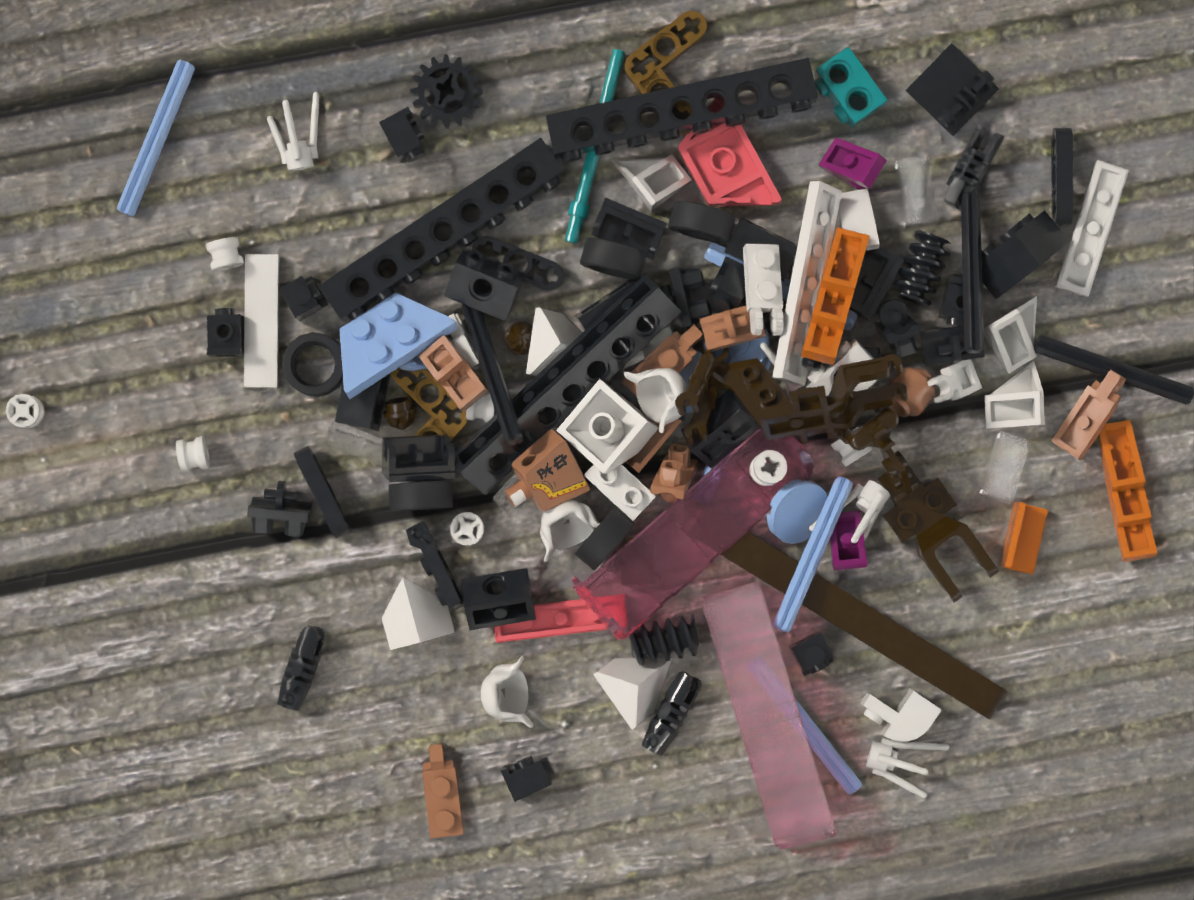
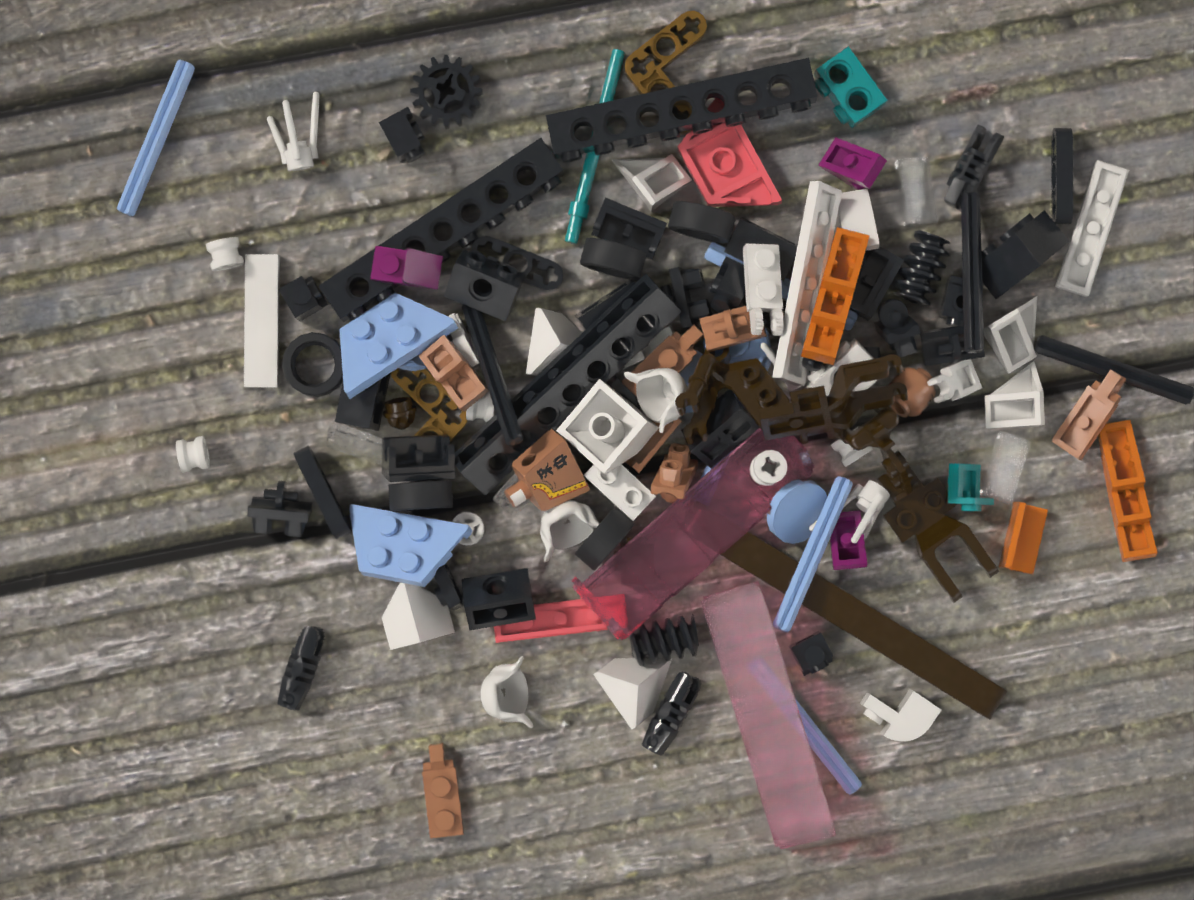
white wheel [6,394,45,428] -> none
black brick [207,308,244,357] -> none
black brick [501,756,555,802] -> none
dark brown plate [505,322,533,355] -> none
white plant [866,738,949,798] -> none
black hinge [905,43,999,136] -> none
none -> light blue wing [349,504,472,587]
none -> magenta slope [370,246,443,290]
none -> teal bracket [948,463,994,511]

